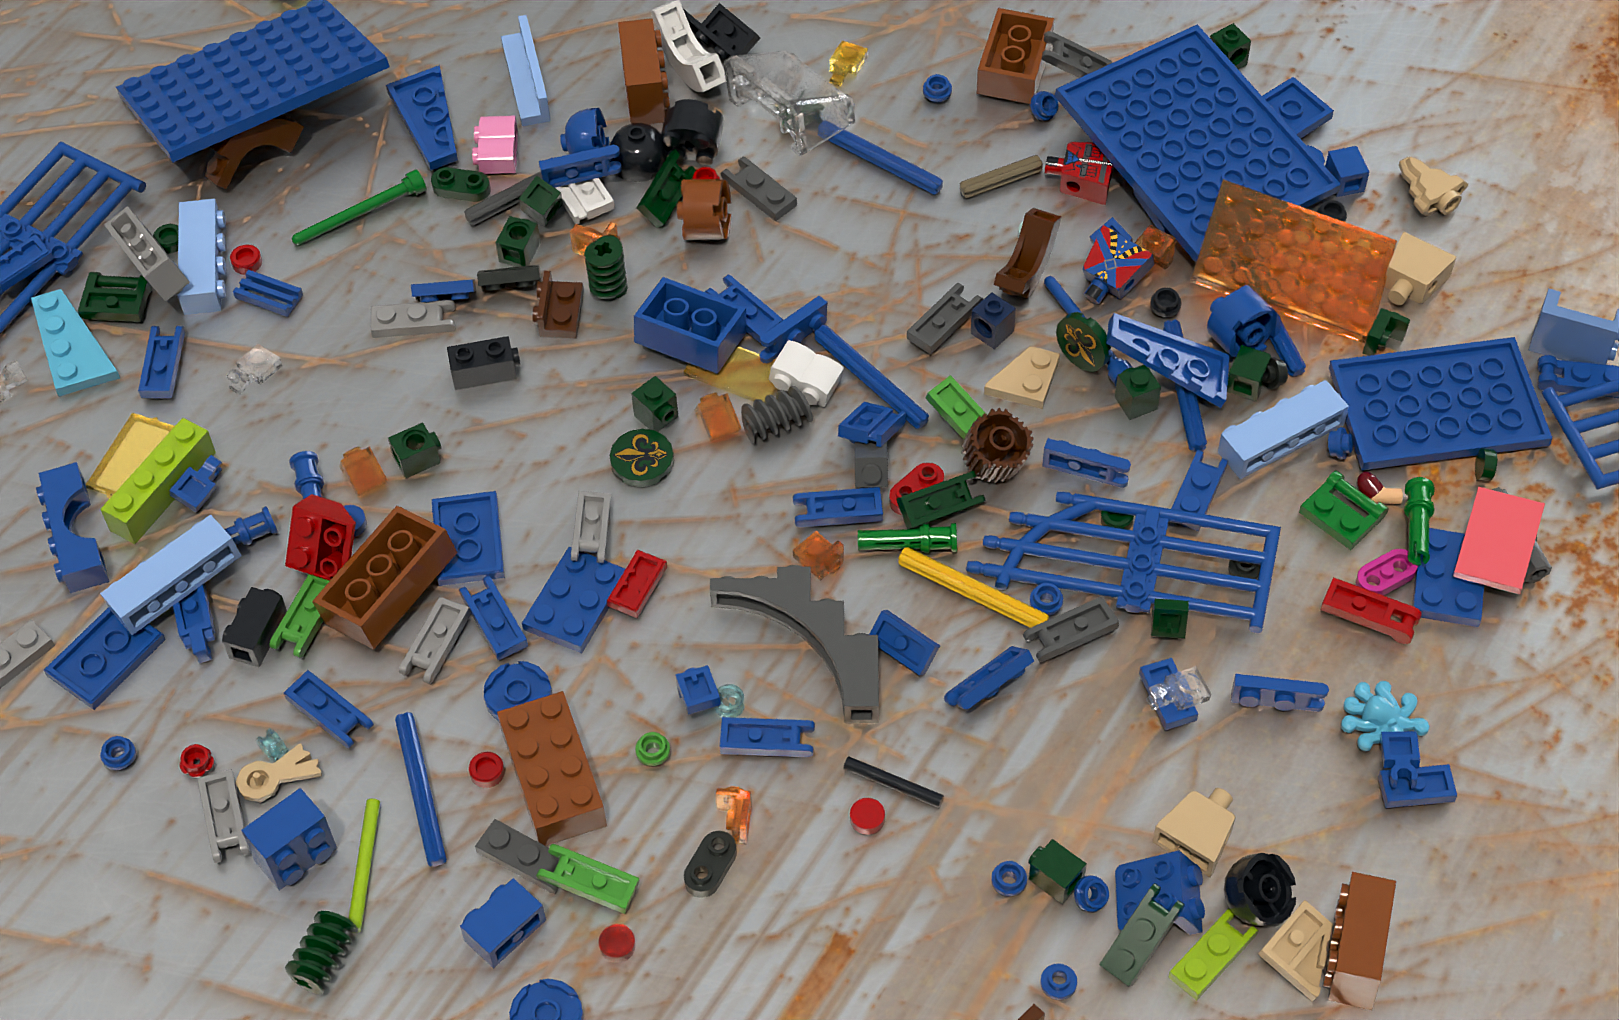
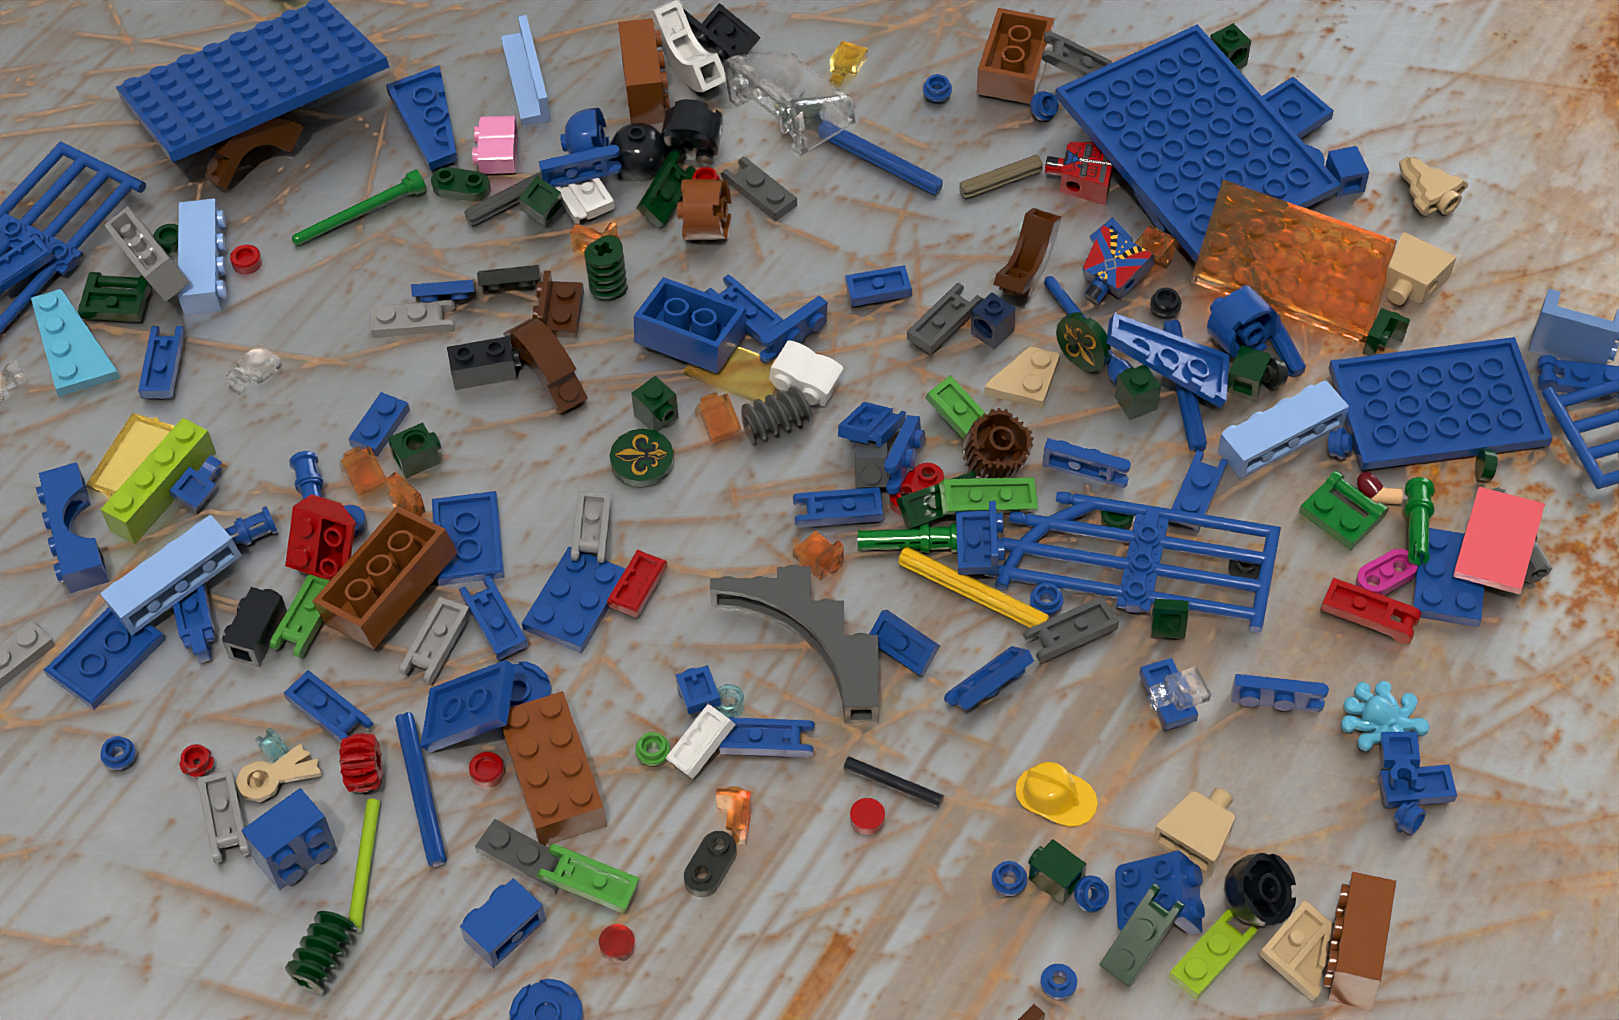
blue tile [233,270,303,317] -> none
dark green brick [495,216,541,267] -> none
blue axle [814,325,929,429] -> none
black plate [1316,200,1347,229] -> none
none -> red gear [339,733,383,793]
none -> blue plate [348,392,410,457]
none -> clear orange bracket [385,472,426,517]
none -> blue plate [420,660,515,753]
none -> reddish brown arch [503,318,588,414]
none -> white plate [665,704,736,779]
none -> blue plate [845,265,912,306]
none -> blue hinge [884,415,925,494]
none -> bright green plate [939,477,1039,515]
none -> blue bracket [956,501,1005,575]
none -> yellow piece [1015,762,1098,827]
none -> blue plate [1394,802,1426,835]

